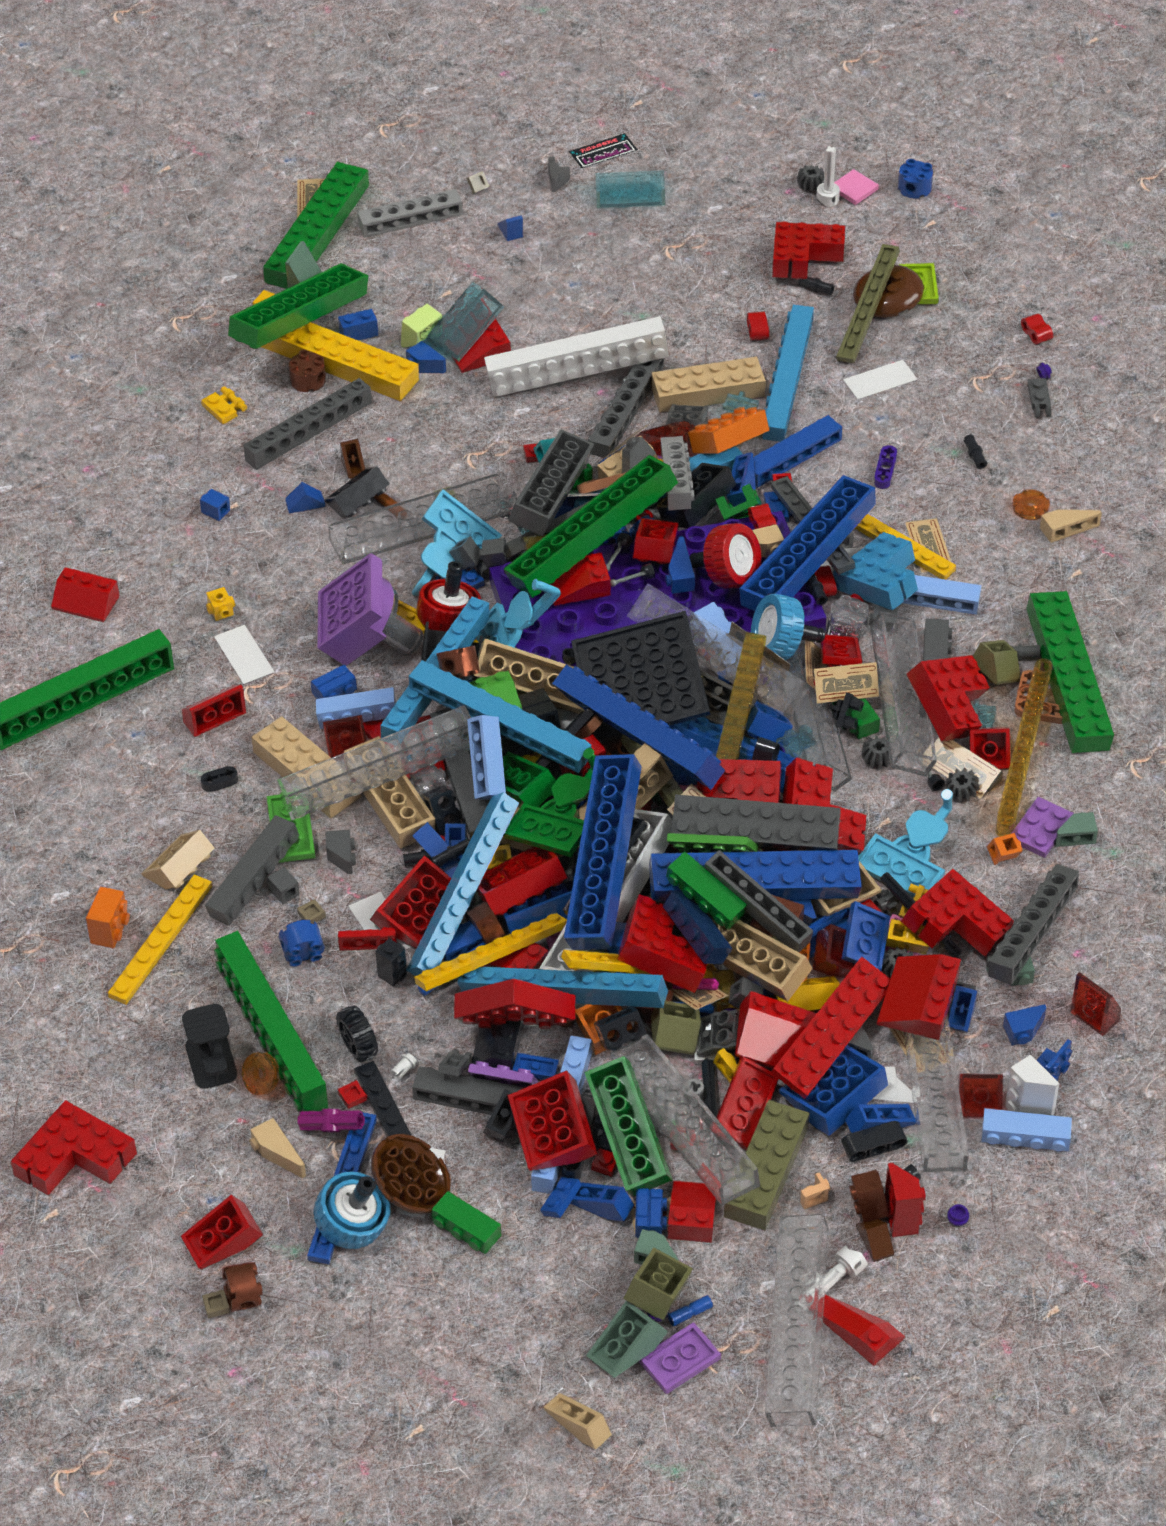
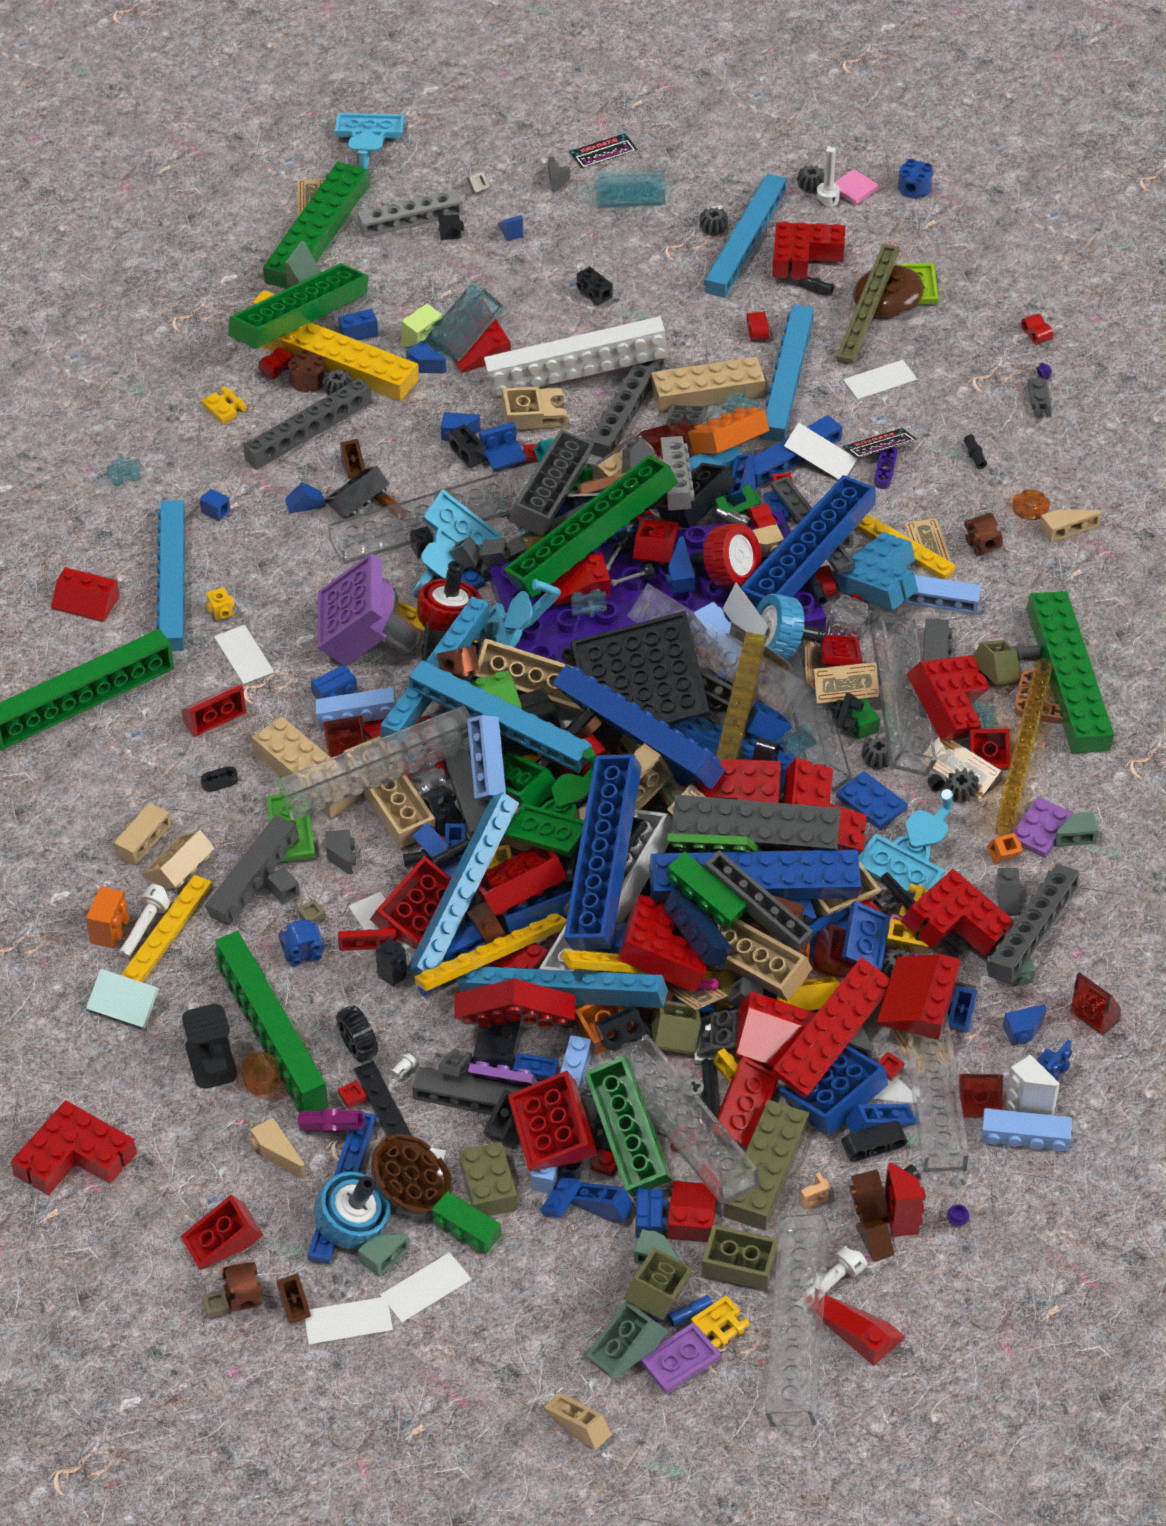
none -> light aqua tile [86,969,159,1028]
none -> clear light blue hips [107,454,141,486]
none -> tan brick [114,803,171,865]
none -> white piece [119,884,171,958]
none -> dark azure brick [156,500,185,651]
none -> red axle [258,347,294,379]
none -> reddish brown slope [276,1273,311,1324]
none -> white sticker [305,1296,393,1344]
none -> dark grey gear [322,368,353,394]
none -> medium azure plate [335,113,405,169]
none -> sand green slope [358,1234,409,1277]
none -> white sticker [380,1252,472,1322]
none -> black brick [410,526,434,559]
none -> black brick [438,214,464,240]
none -> blue slope [441,412,481,441]
none -> black brick [449,424,486,468]
none -> olive brick [459,1142,518,1216]
none -> blue bracket [479,422,527,471]
none -> tan brick [501,386,569,430]
none -> clear light blue hips [571,589,607,617]
none -> black brick [576,266,613,305]
none -> yellow plate [691,1295,750,1348]
none -> dark grey gear [699,207,728,235]
none -> olive brick [701,1224,778,1291]
none -> dark azure brick [704,173,787,298]
none -> dark grey piece [716,508,752,528]
none -> white sticker [723,583,769,642]
none -> white sticker [784,423,857,479]
none -> blue plate [836,771,908,830]
none -> black sticker [842,428,918,458]
none -> red plate [877,1052,905,1081]
none -> copper brick [964,512,1003,556]
none -> dark grey slope [996,868,1020,916]

